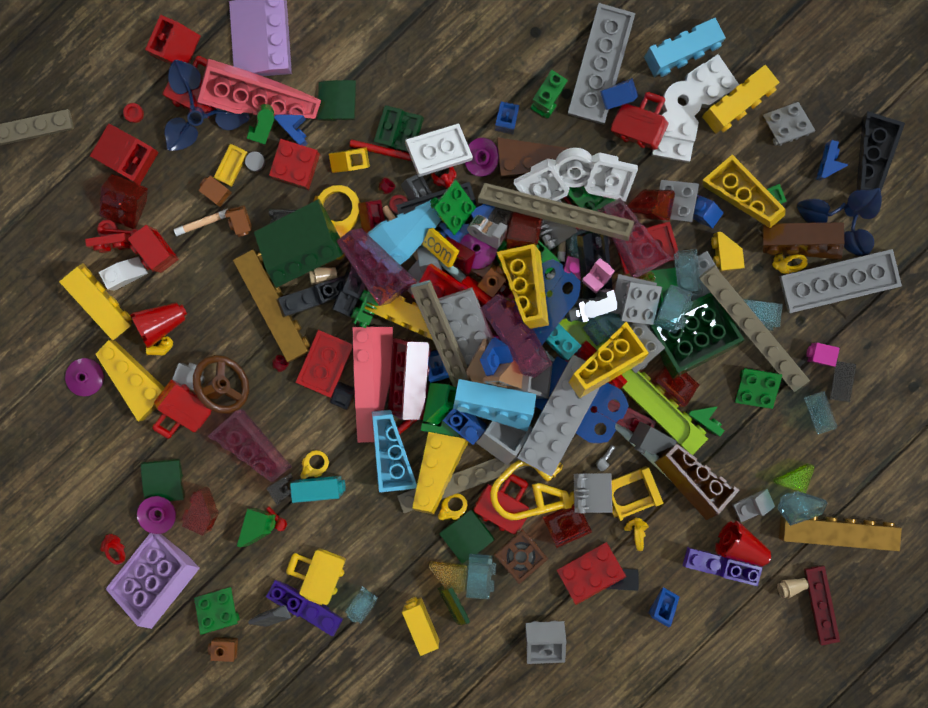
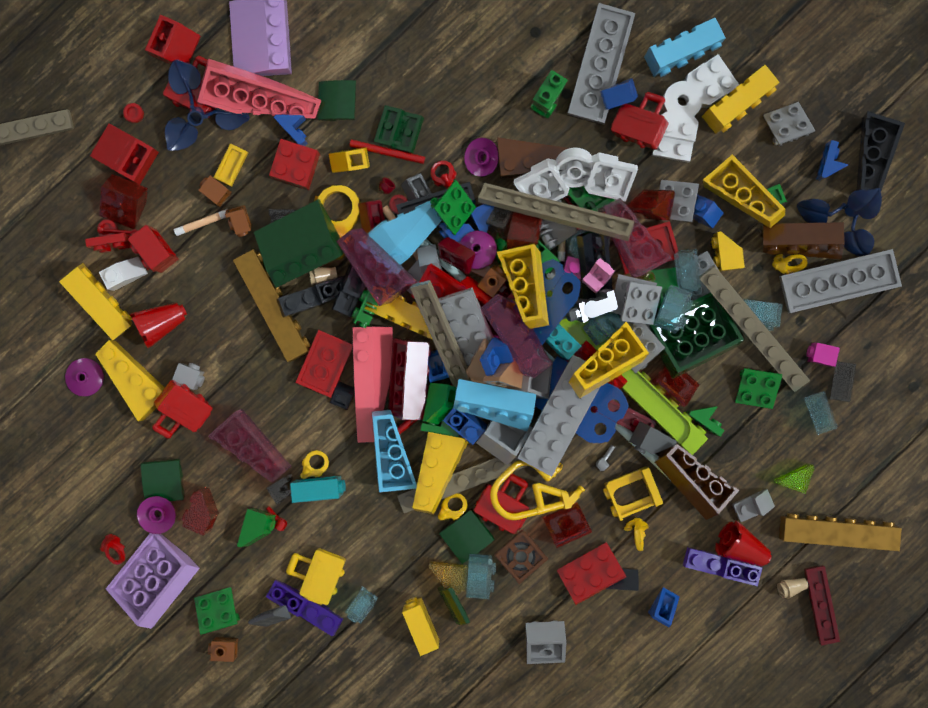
yellow arm [146,336,173,356] -> none
reddish brown piece [193,355,249,414] -> none
light grey tile [245,152,265,172] -> none
green leg [247,104,274,144] -> none
dark red hinge [272,355,289,372] -> none
white plate [405,124,473,177] -> none
yellow tile [422,228,459,268] -> none
light grey leg [467,215,507,249] -> none
blue slope [495,101,519,135] -> none
light grey hinge [574,473,612,513] -> none
clear light blue slope [778,491,828,526] -> none

